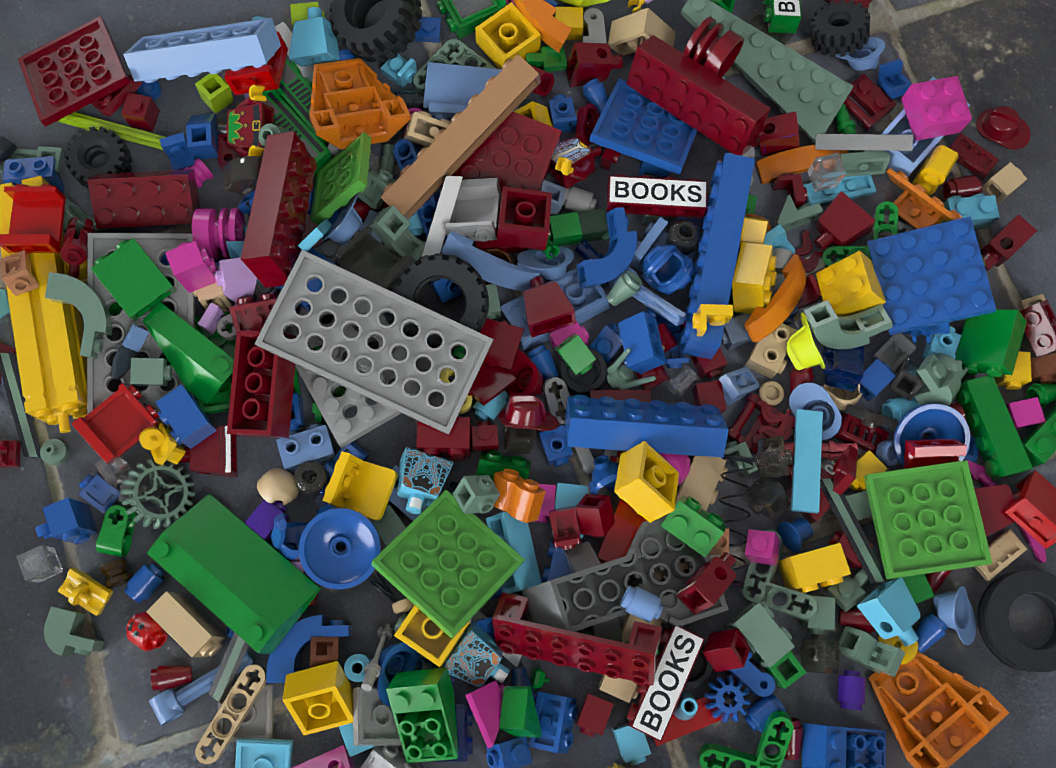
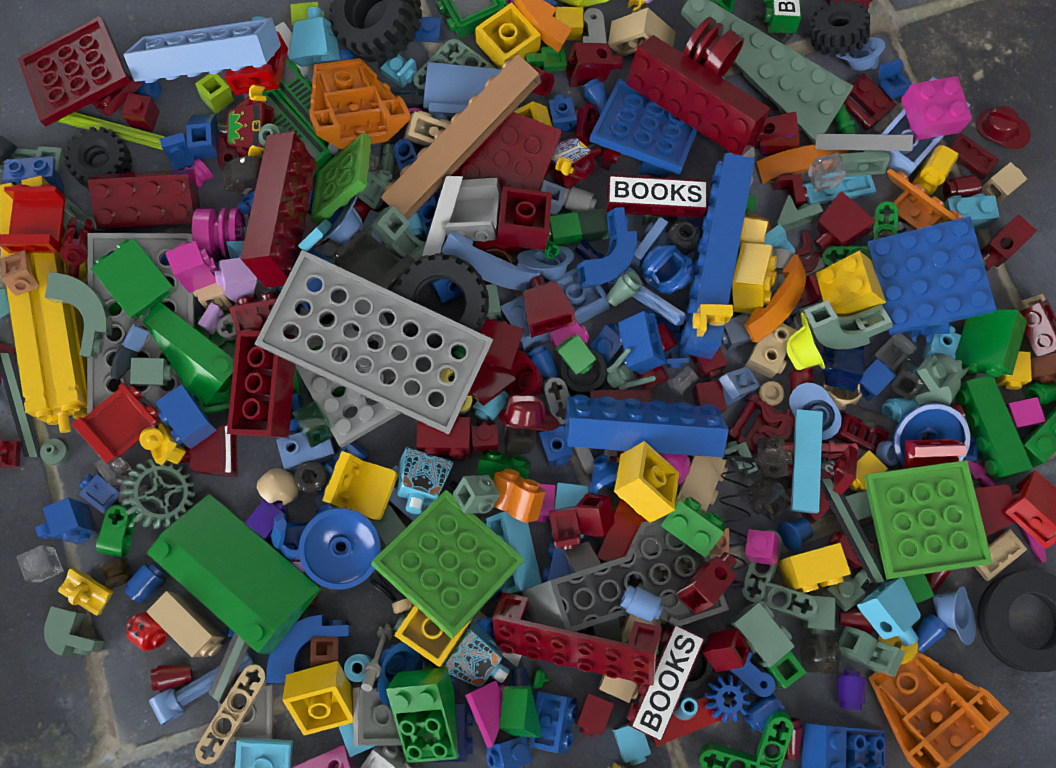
none -> clear green brick [292,401,334,448]

